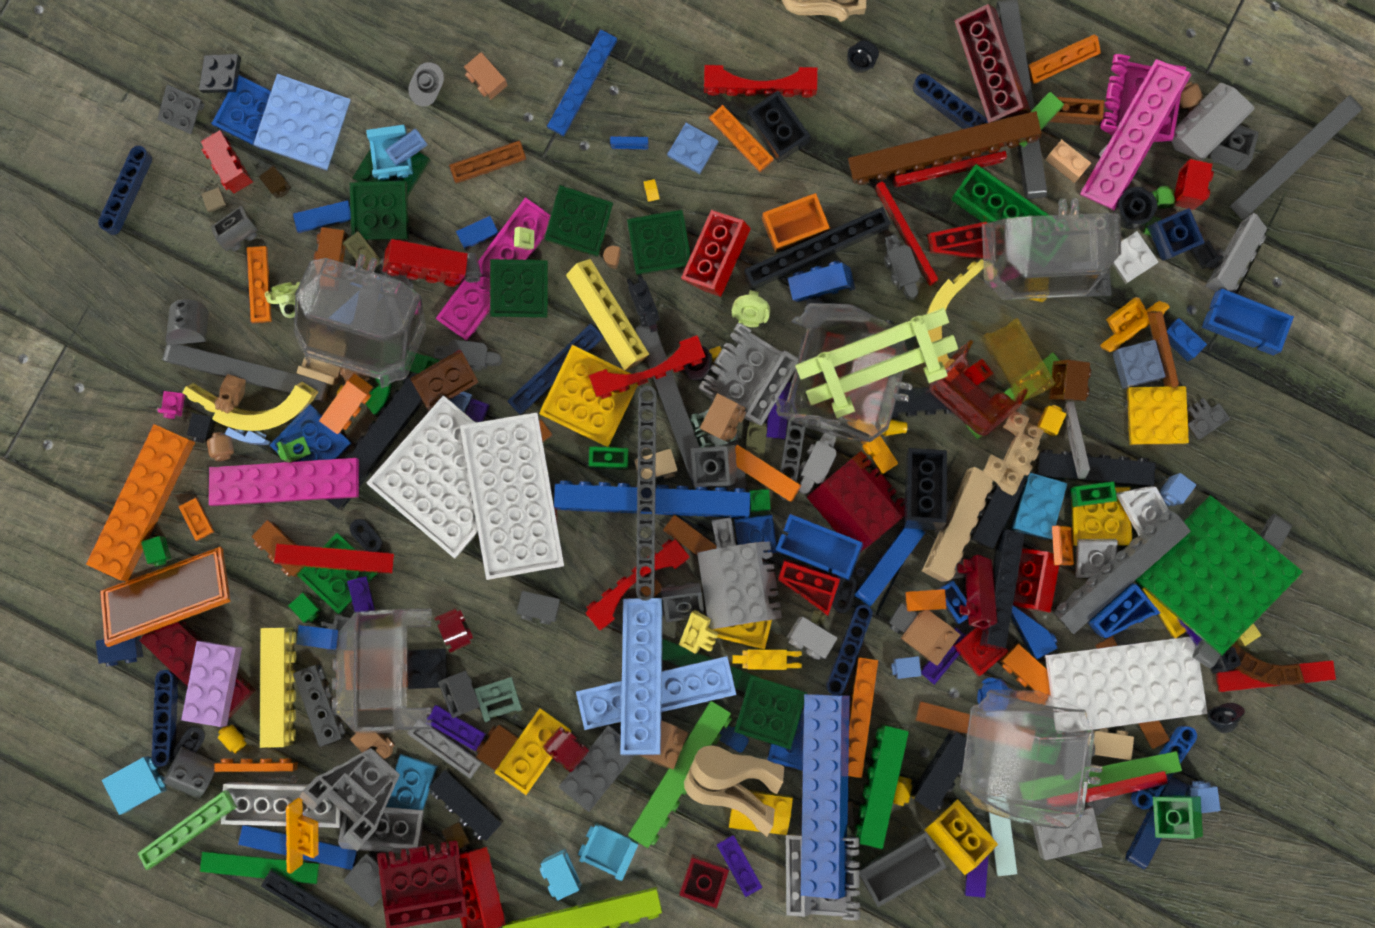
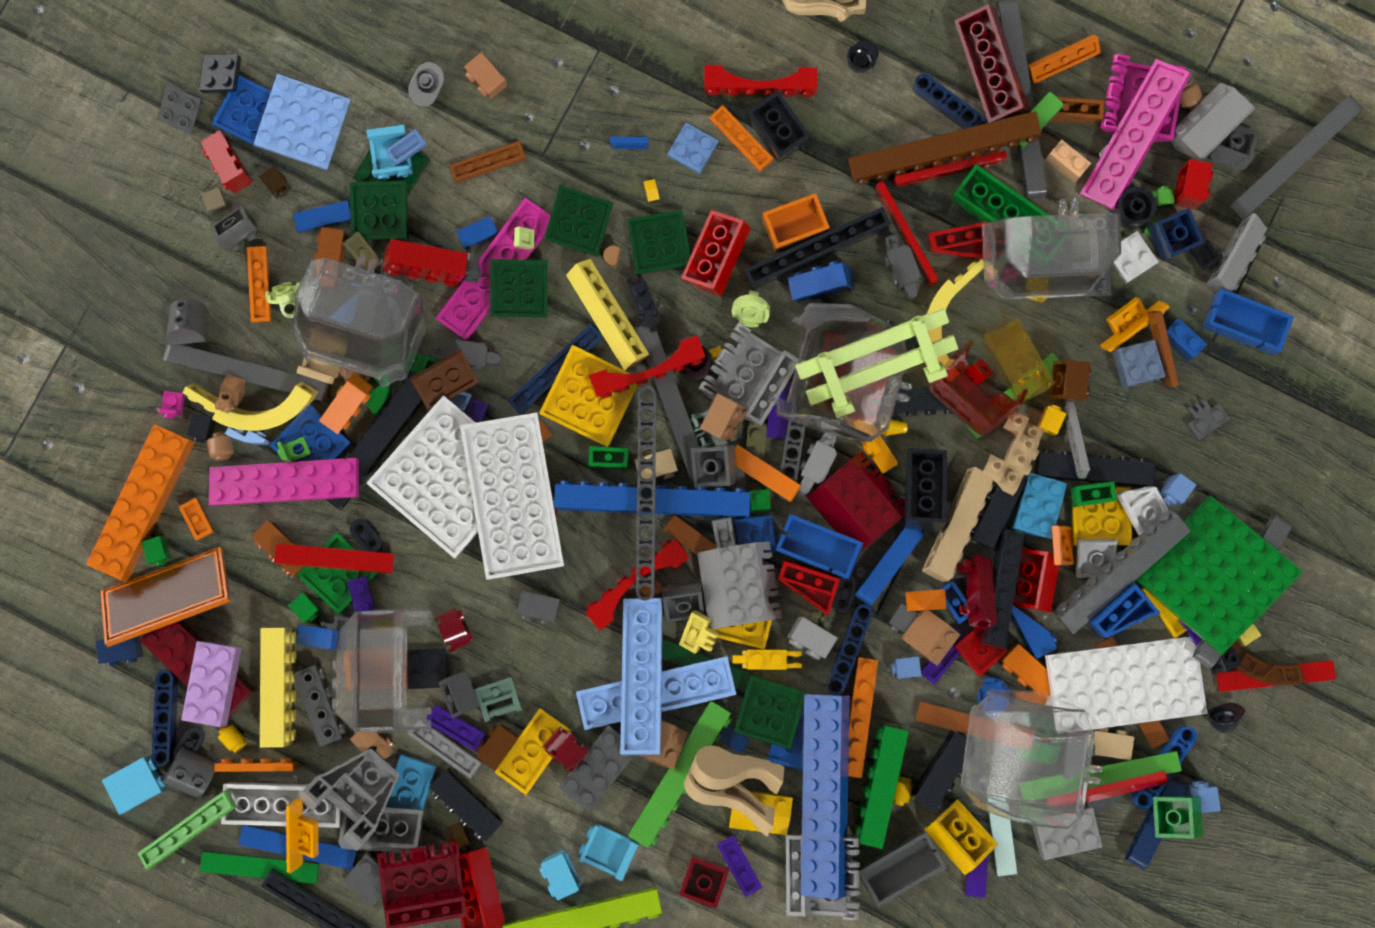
dark blue beam [98,145,152,235] -> none
blue plate [547,29,617,136] -> none
yellow plate [1127,386,1189,445] -> none

